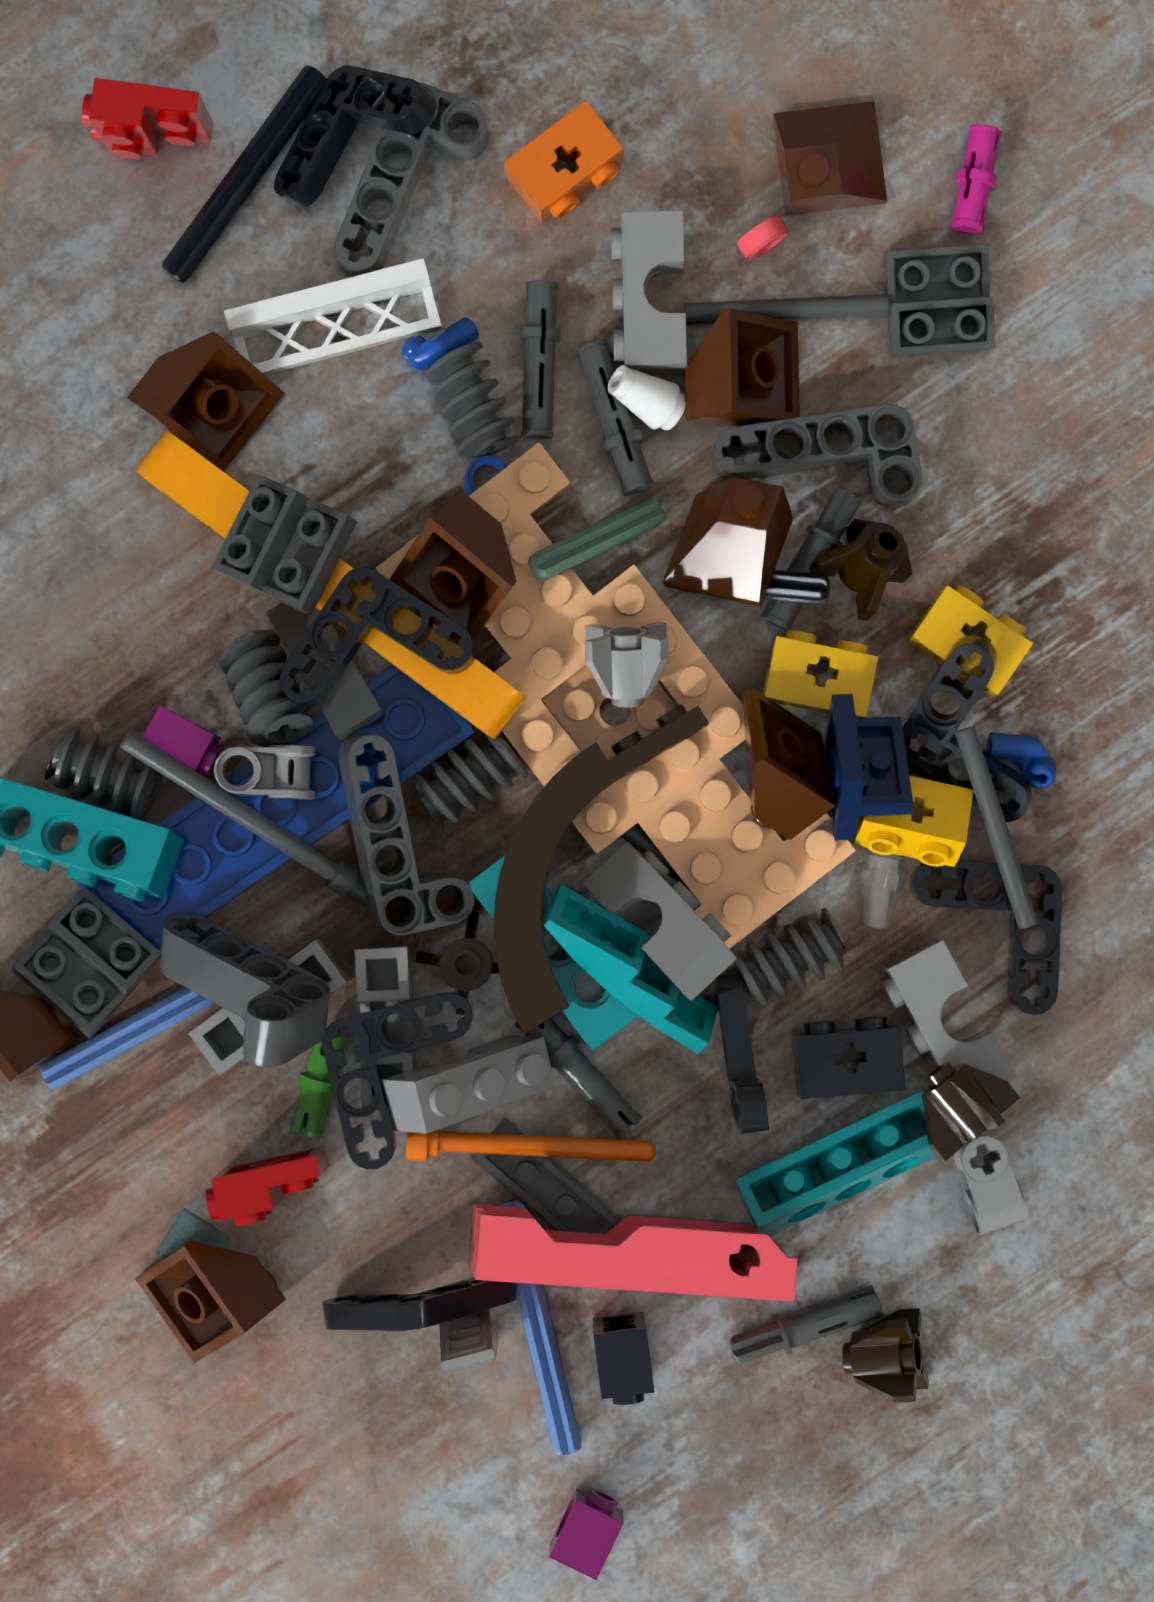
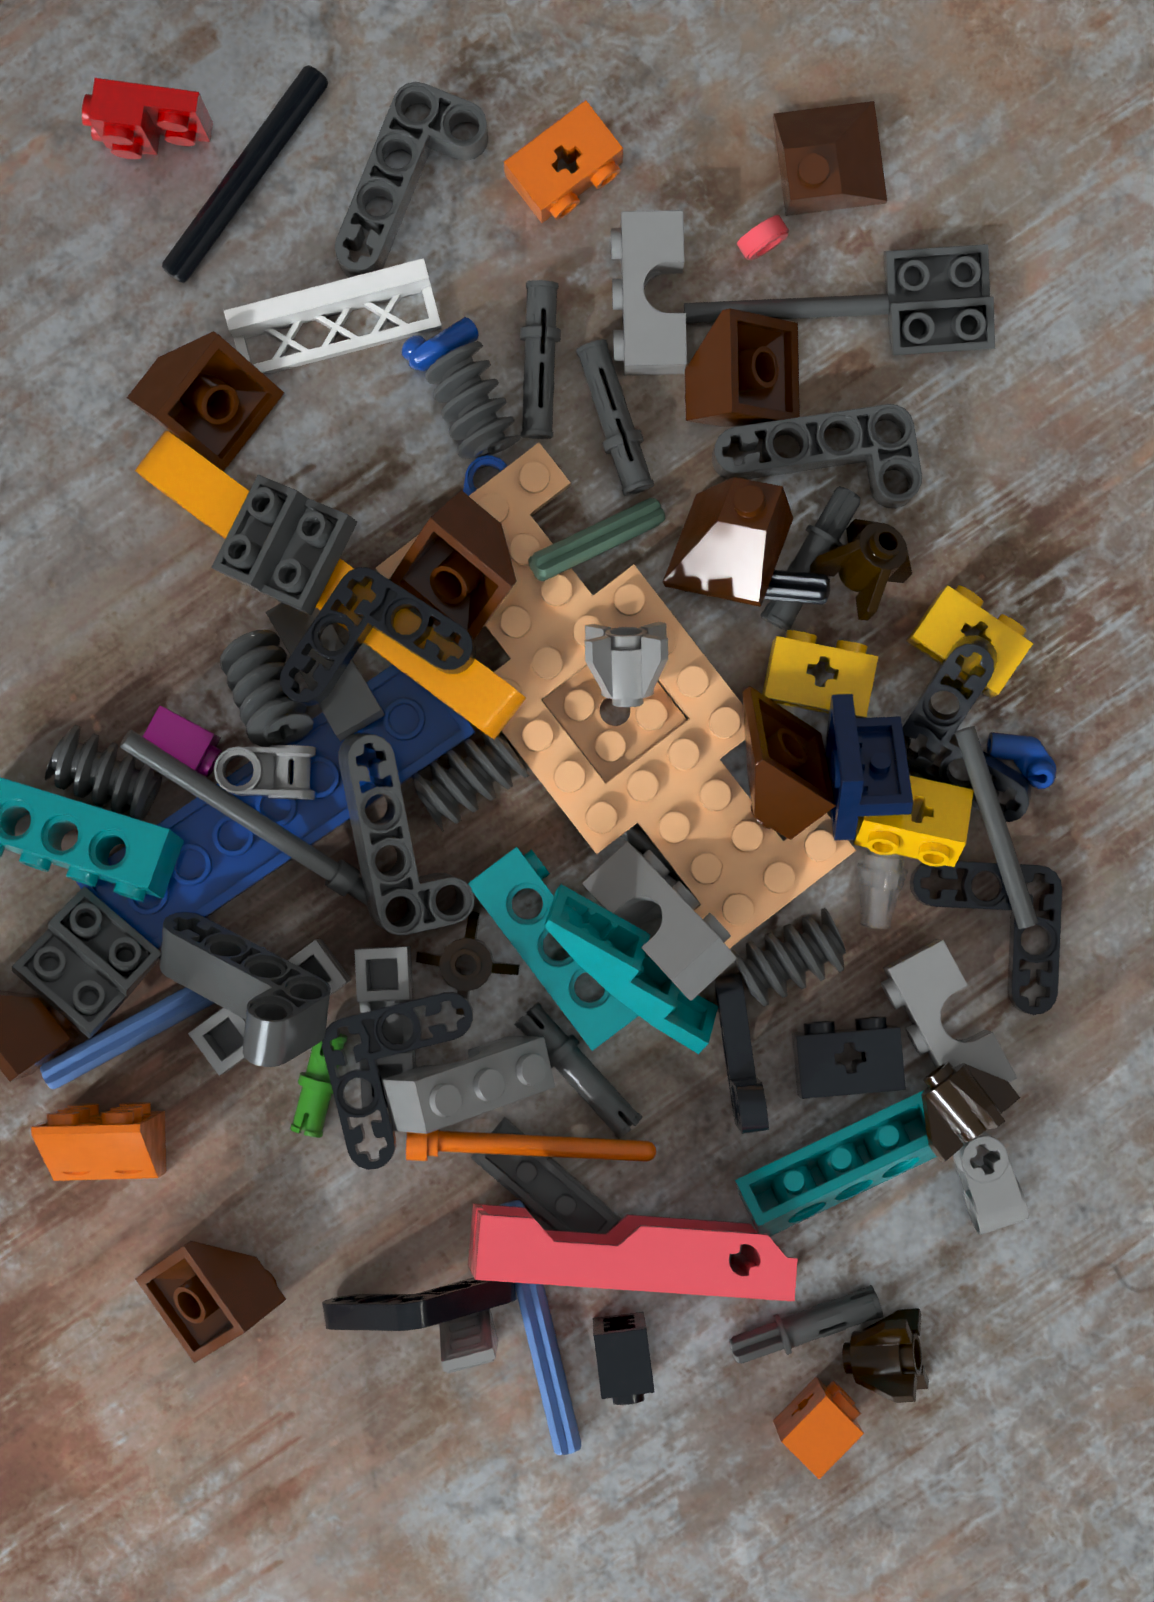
clear light blue tile [155,1208,228,1258] -> none
red plate [206,1146,329,1226] -> none
black beam [274,65,437,209] -> none
dark brown arch [494,704,709,1034] -> none
magenta brick [549,1488,624,1580] -> none
white cone [607,365,686,431] -> none
dark pink pin [951,124,1002,234] -> none
none -> orange slope [31,1102,166,1181]
none -> orange brick [773,1377,864,1479]

